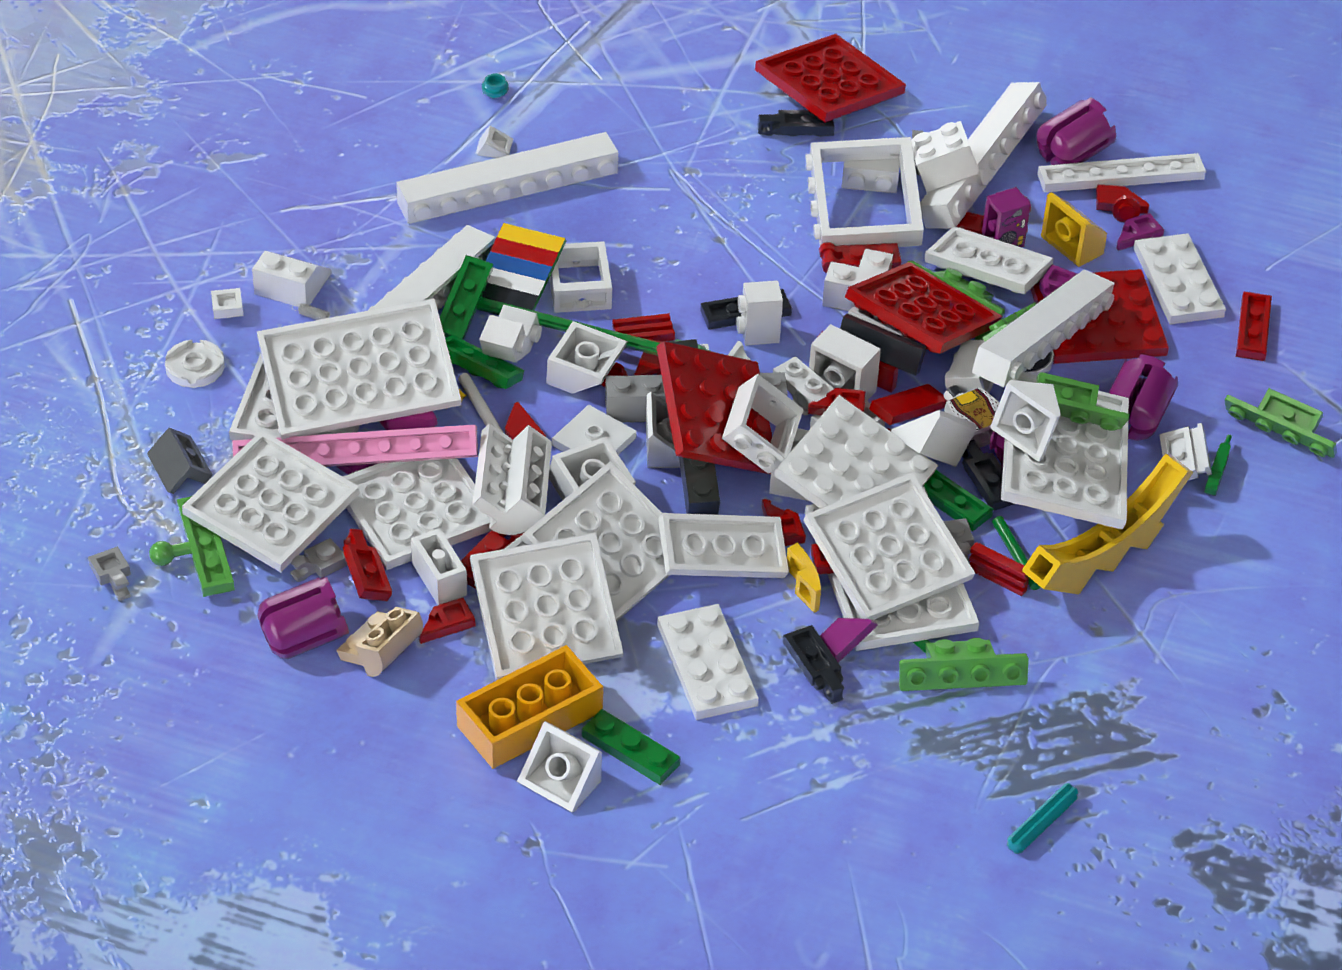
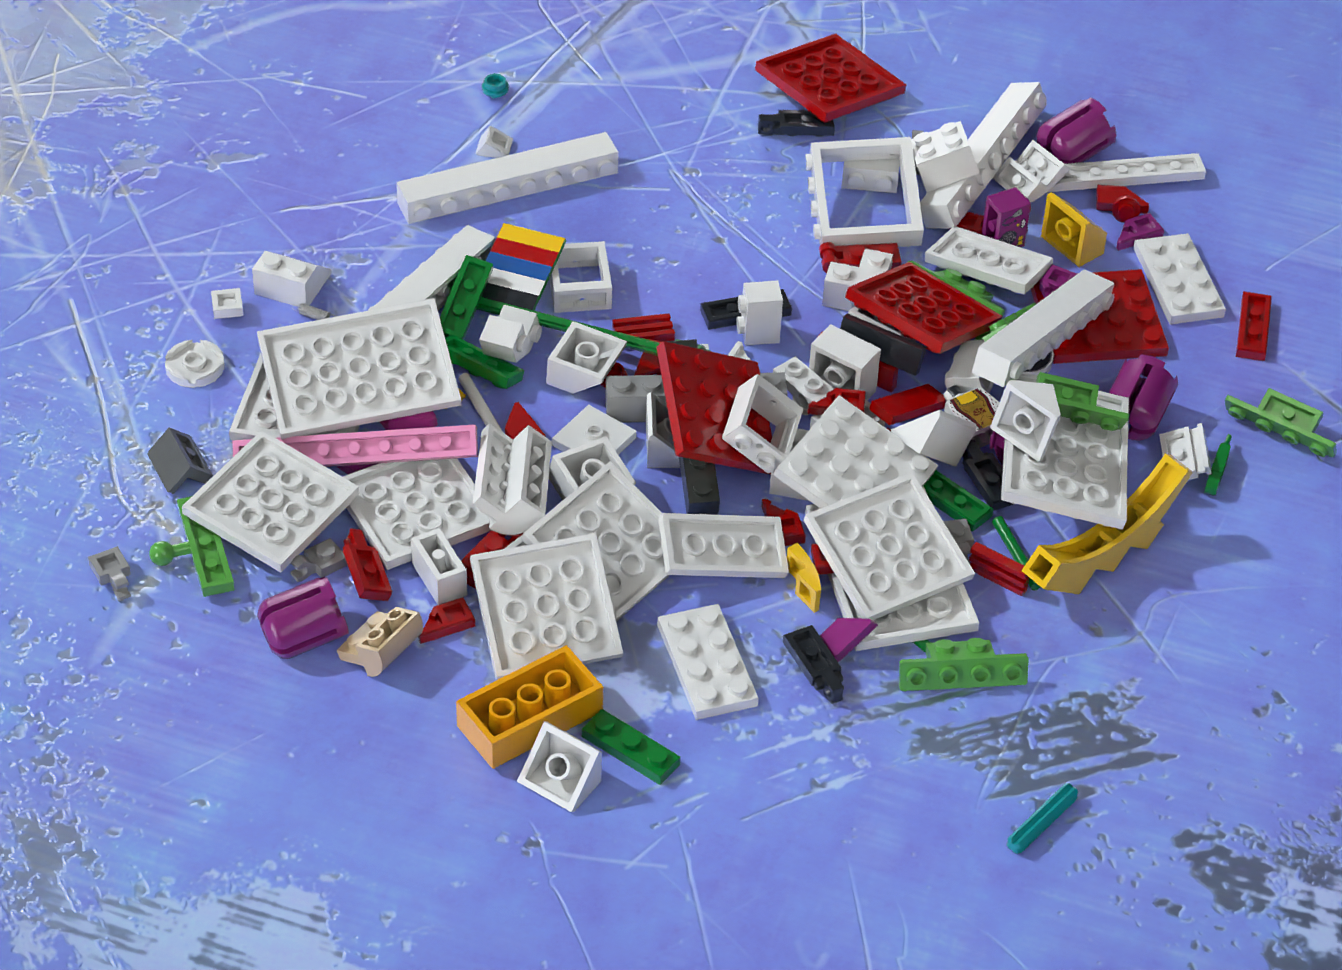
none -> white slope [992,140,1070,203]

